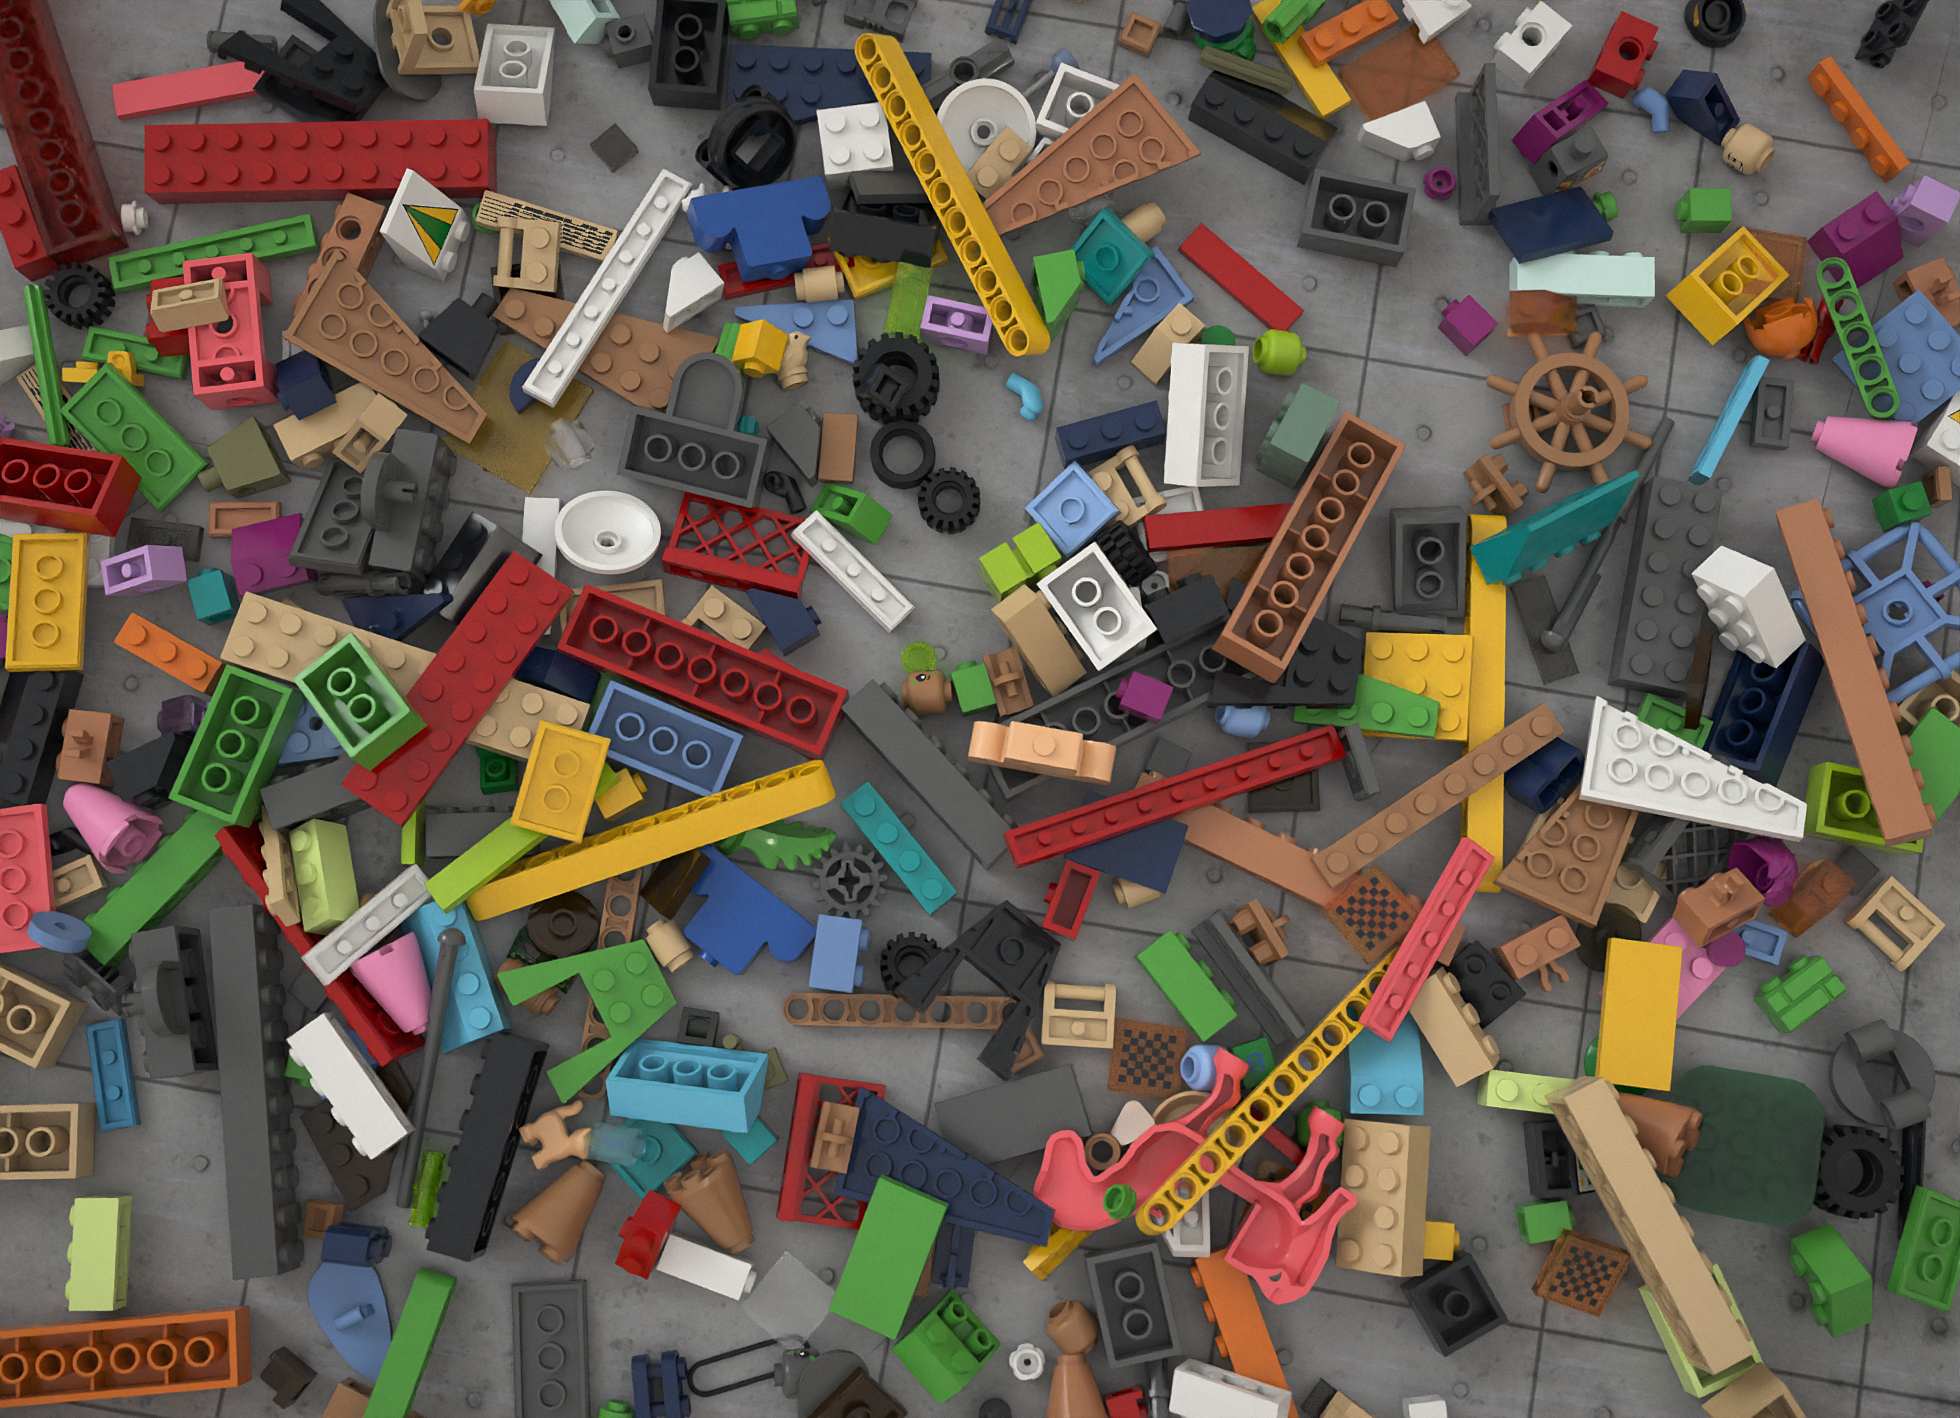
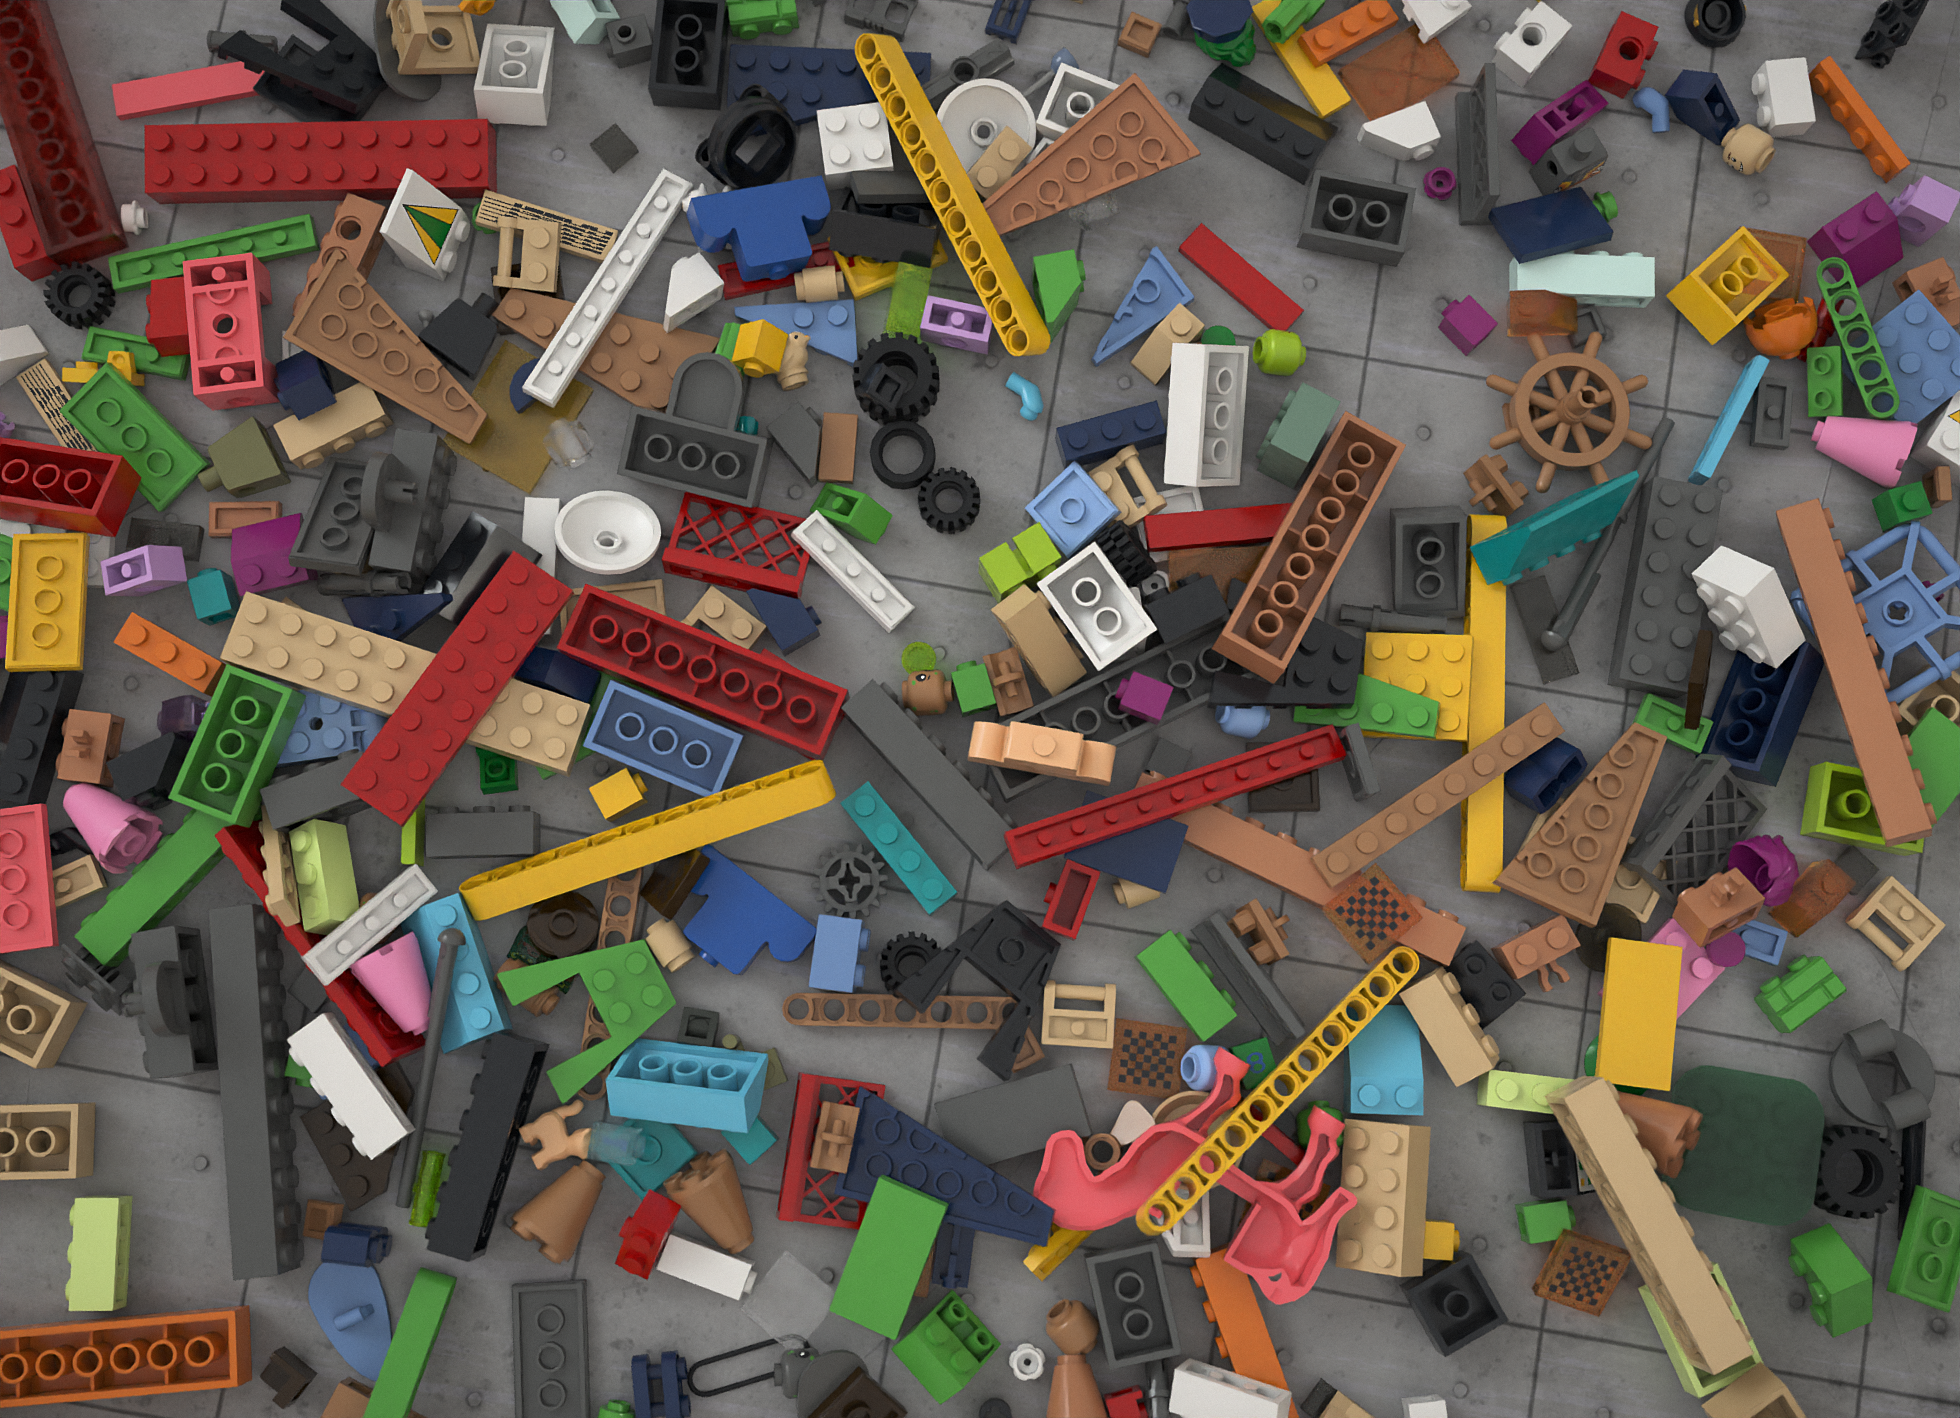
bright green axle [23,284,70,447] -> none
medium blue piece [27,911,92,953] -> none
dark azure tile [85,1018,141,1132] -> none
tan slope [150,278,229,332] -> none
bright green brick [293,633,427,771] -> none
tan slope [332,393,408,474] -> none
lime tile [423,761,620,914] -> none
yellow tile [510,719,611,844] -> none
bright green plant [714,819,836,870] -> none
black arm [763,471,807,515] -> none
teal tile [1070,207,1155,306] -> none
bright green plate [1103,1184,1137,1220] -> none
tan brick [1121,201,1166,244] -> none
olive axle [1199,45,1294,95] -> none
coral tile [1358,837,1495,1042] -> none
white wing [1579,696,1807,842] -> none
bright green brick [1675,188,1732,233] -> none
none -> white brick [1752,57,1816,138]
none -> bright green hinge [1807,346,1843,417]

